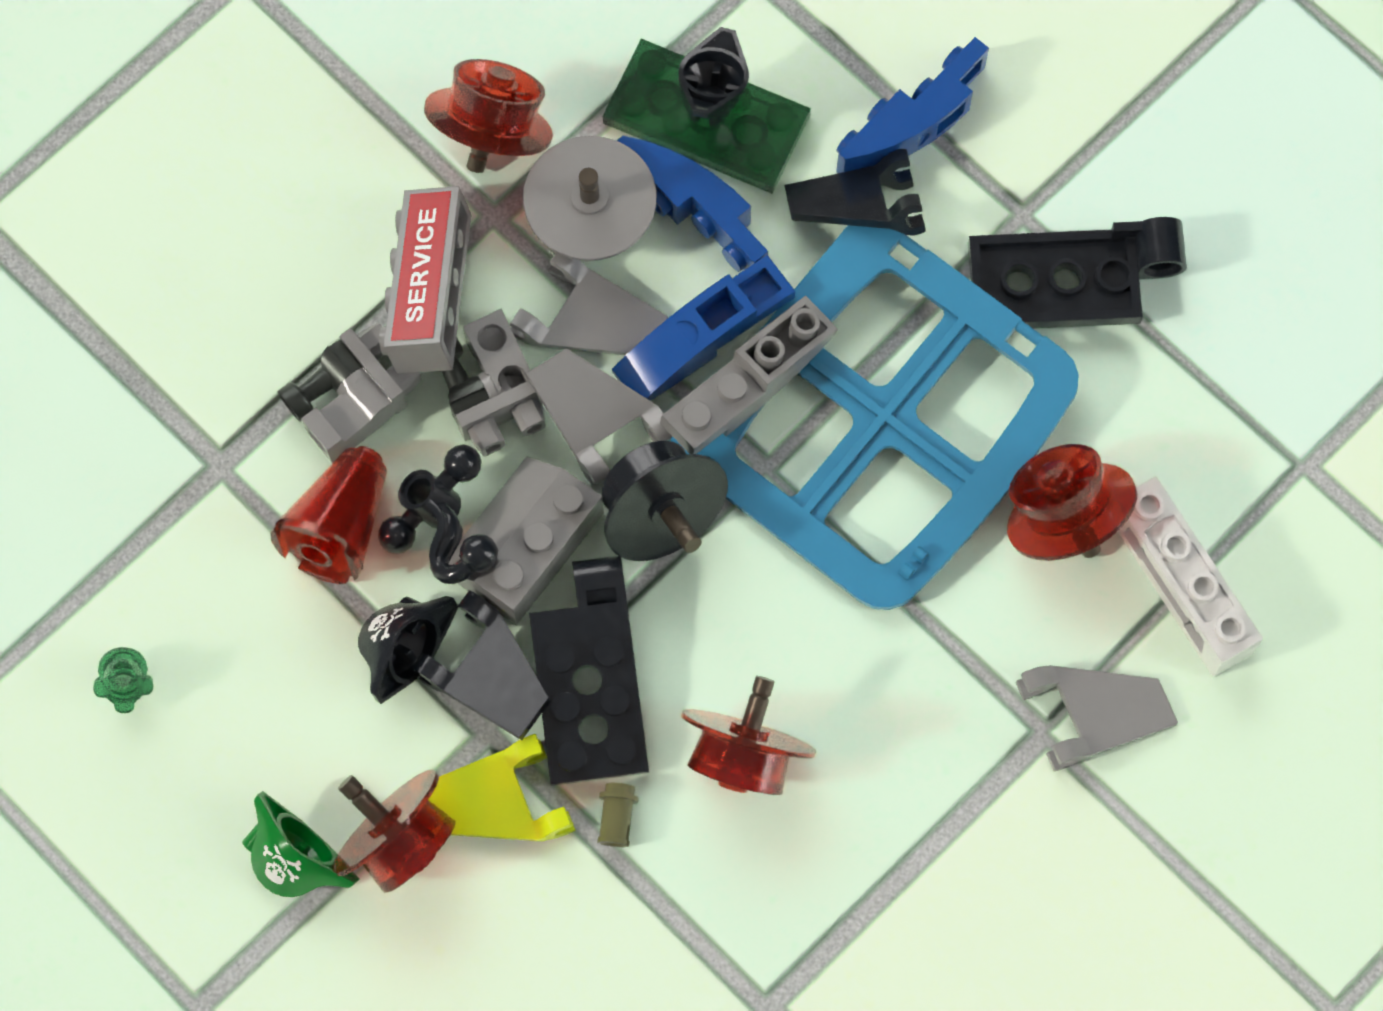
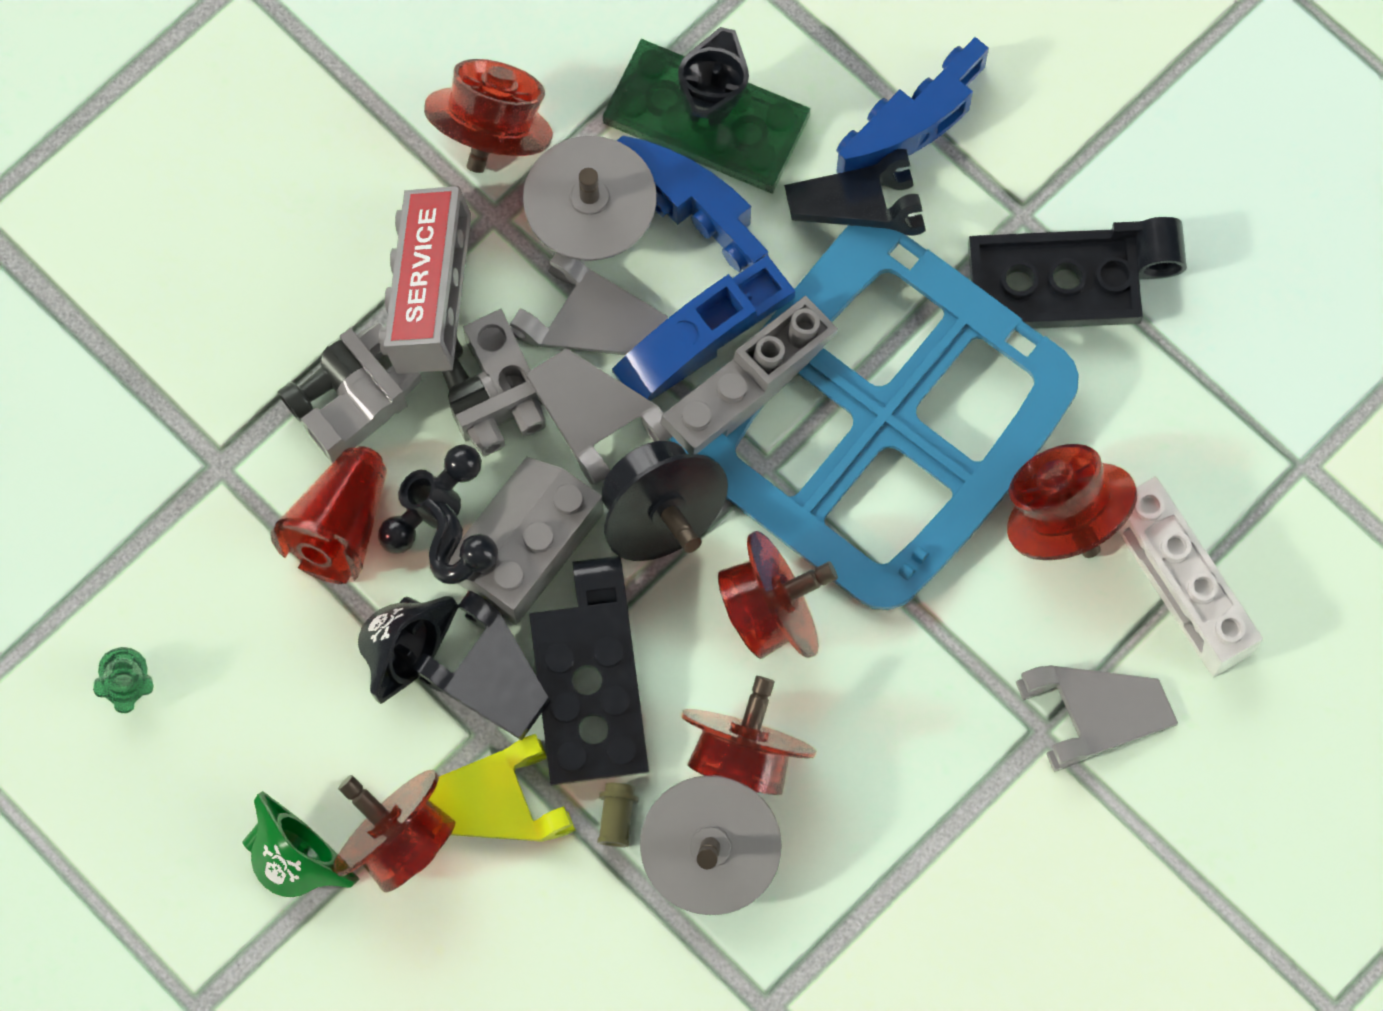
none -> light grey piece [640,775,782,915]
none -> clear red piece [718,531,838,659]

